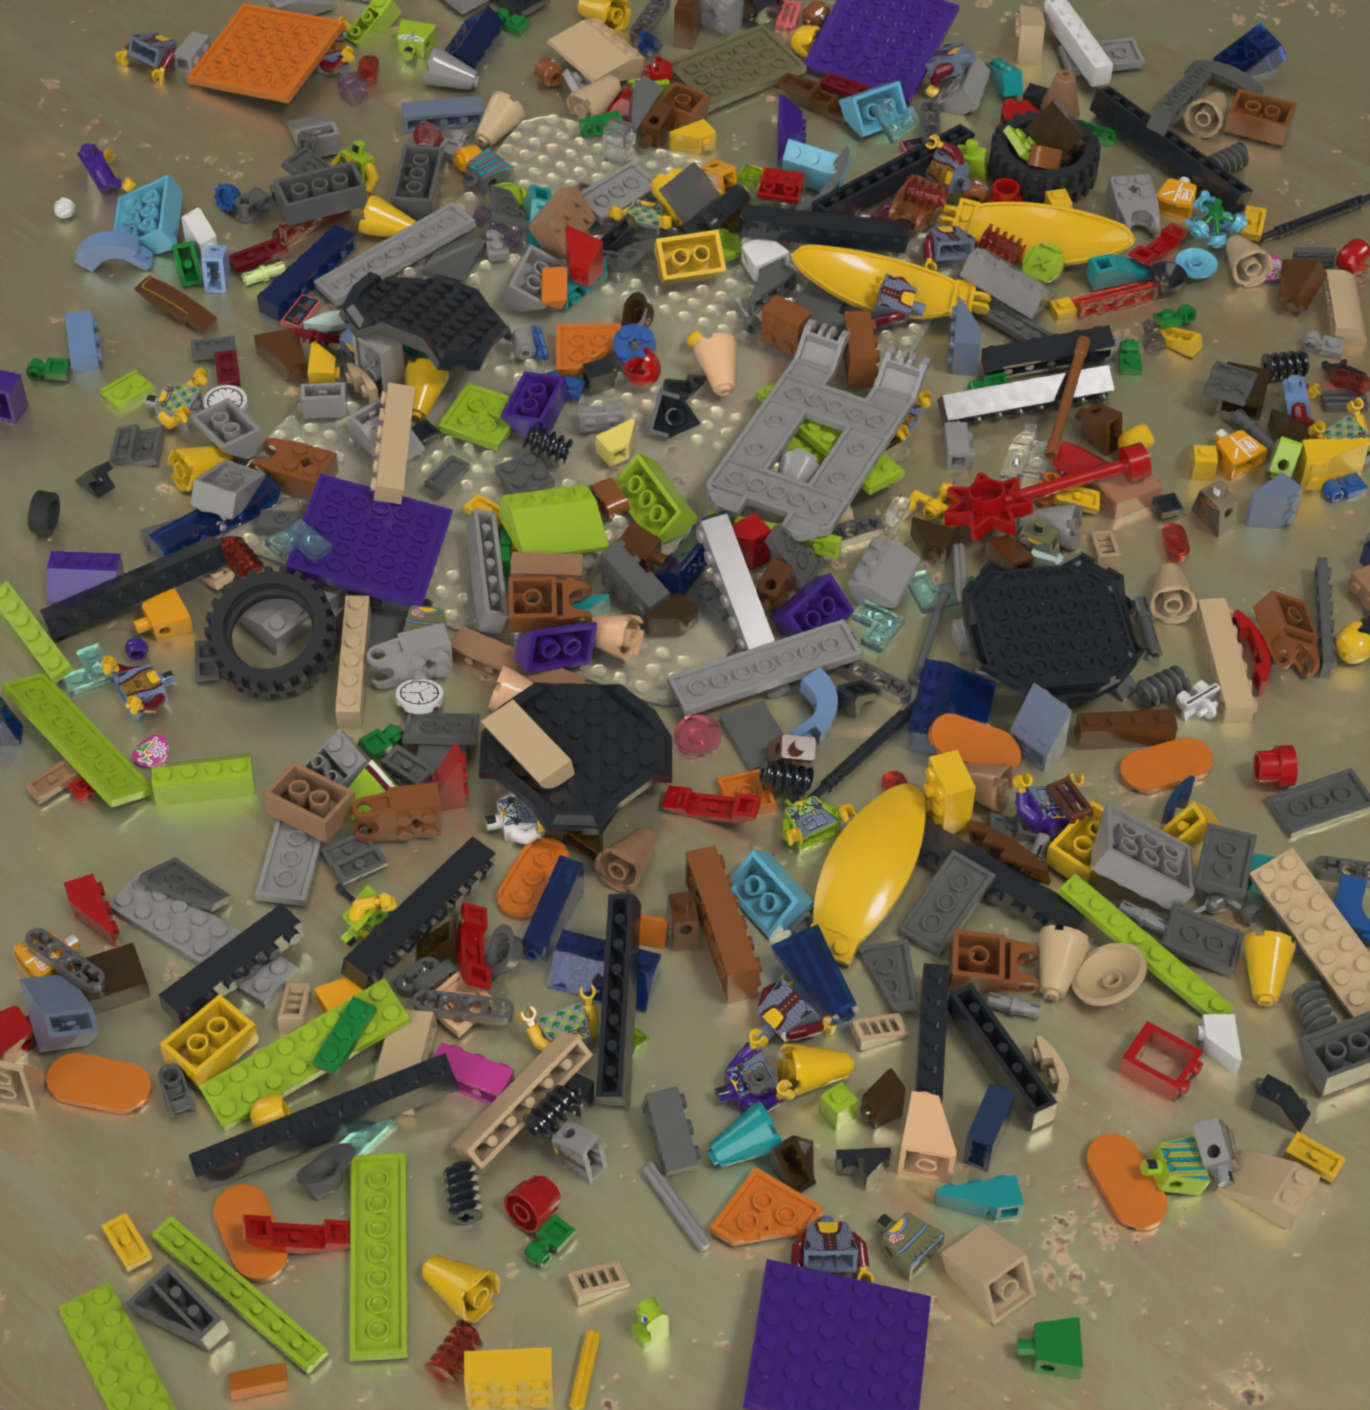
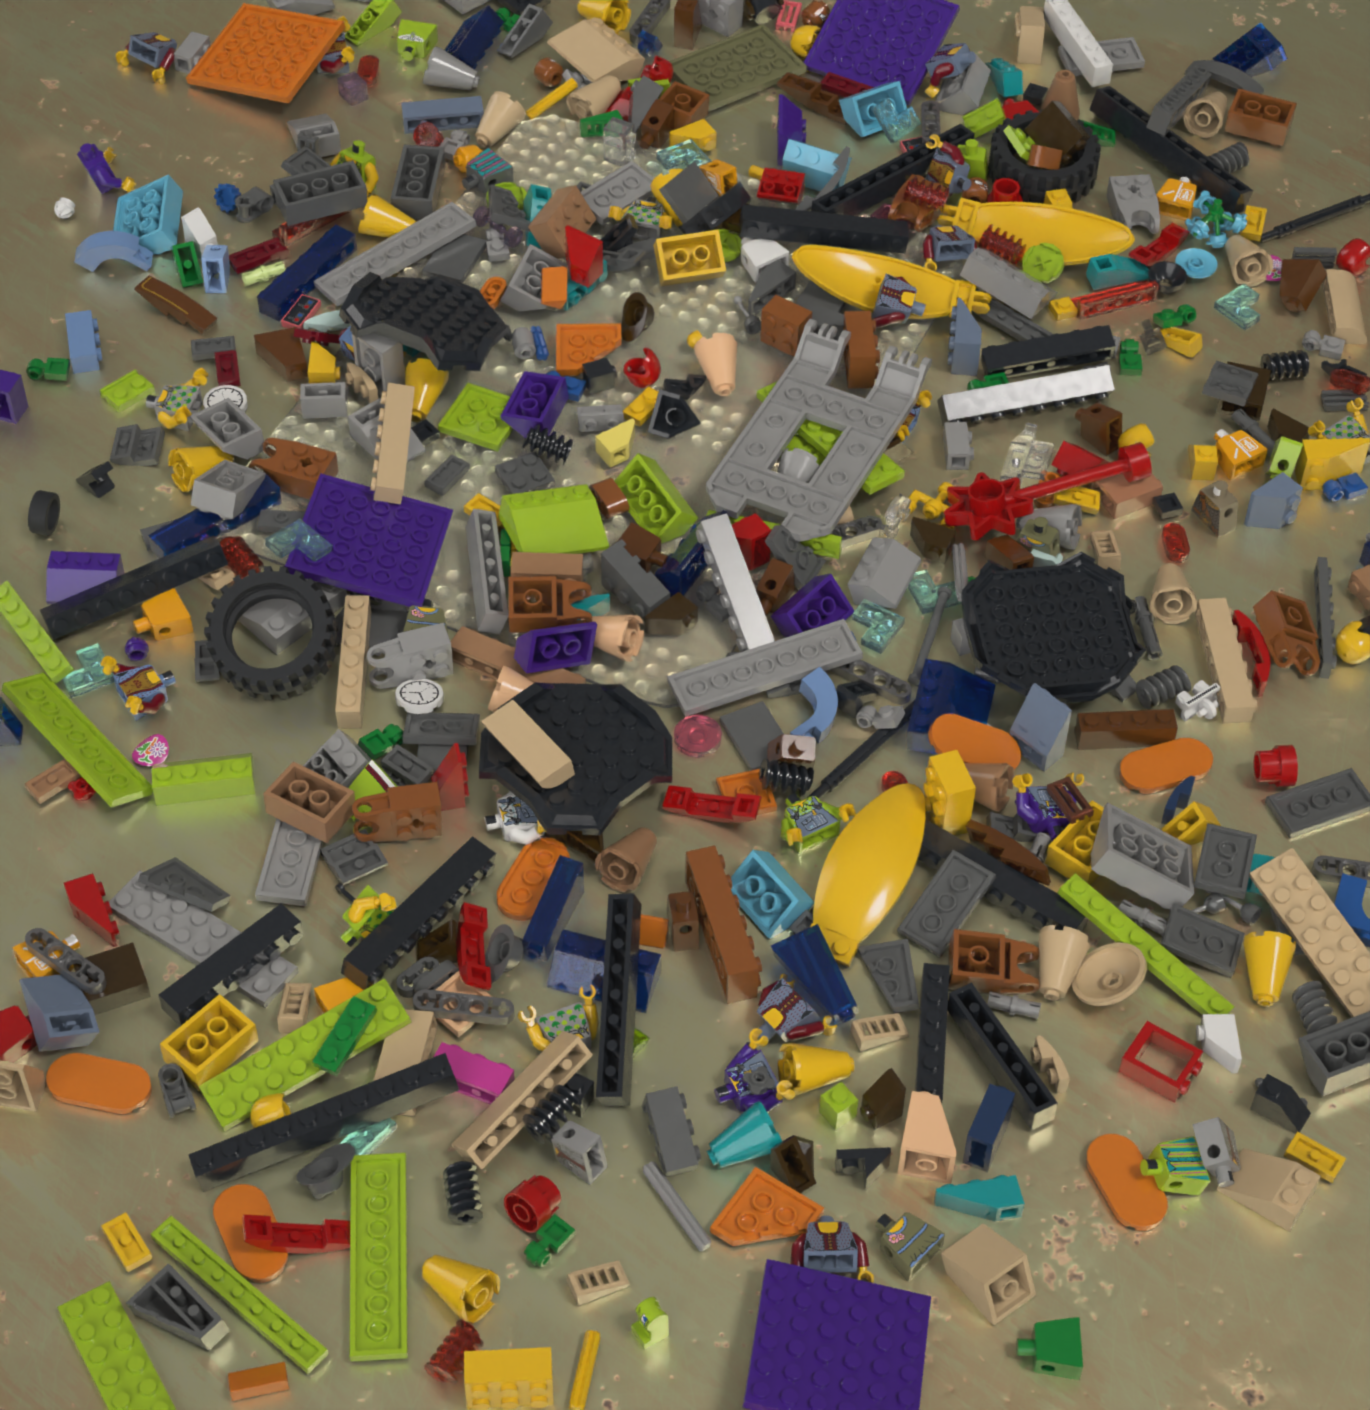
blue plate [612,324,656,365] -> none
clear neon green plate [737,164,763,189] -> none
dark orange piece [1044,336,1091,460] -> none
torso [1282,375,1328,429] -> none
none -> orange plate [480,277,507,309]
none -> dark grey slope [497,4,553,58]
none -> yellow axle [526,78,578,120]
none -> yellow plate [623,386,658,427]
none -> clear light blue plate [656,139,711,170]
none -> light grey plate [856,705,905,729]
none -> lime plate [962,98,1006,139]
none -> clear light blue plate [1214,284,1261,330]

